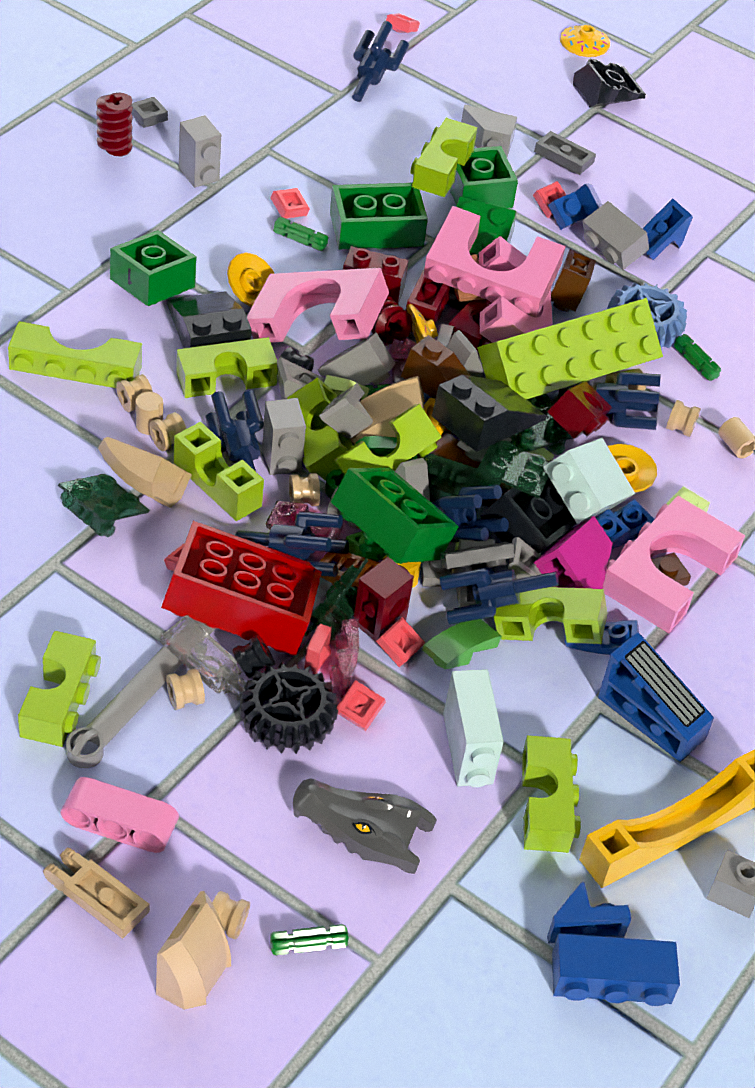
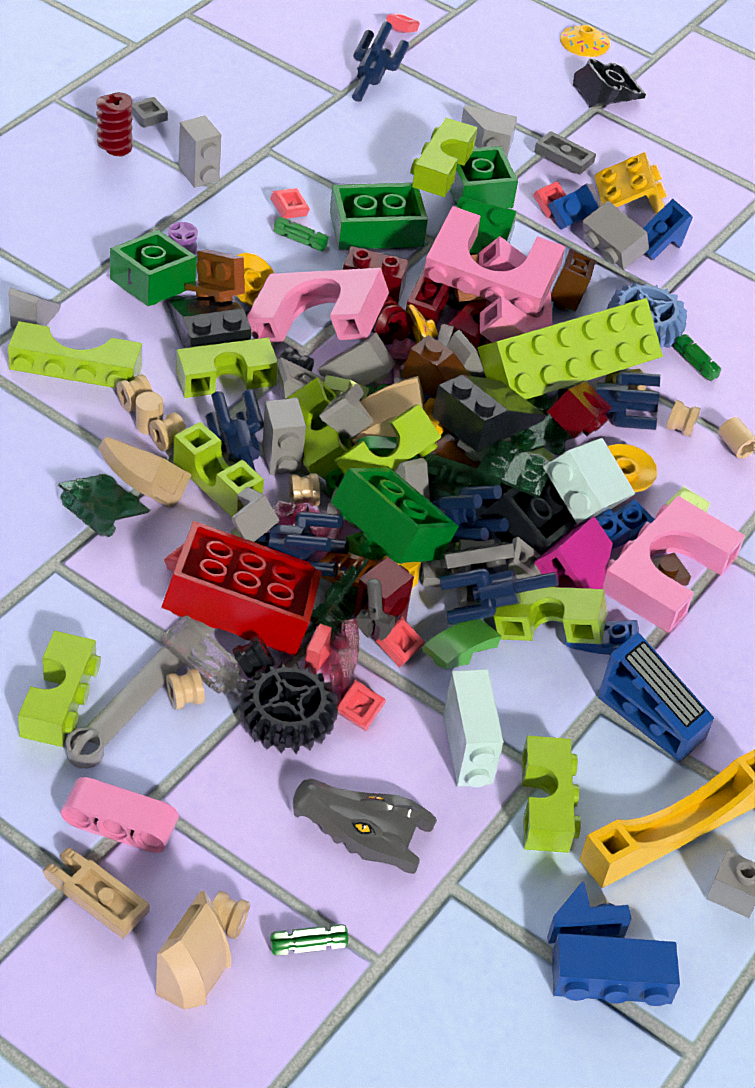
none -> light grey slope [8,288,61,328]
none -> medium lavender wheel [168,222,198,255]
none -> dark orange bracket [185,249,245,302]
none -> light grey panel [230,487,280,542]
none -> dark grey bar [357,578,395,641]
none -> yellow bracket [595,152,667,214]

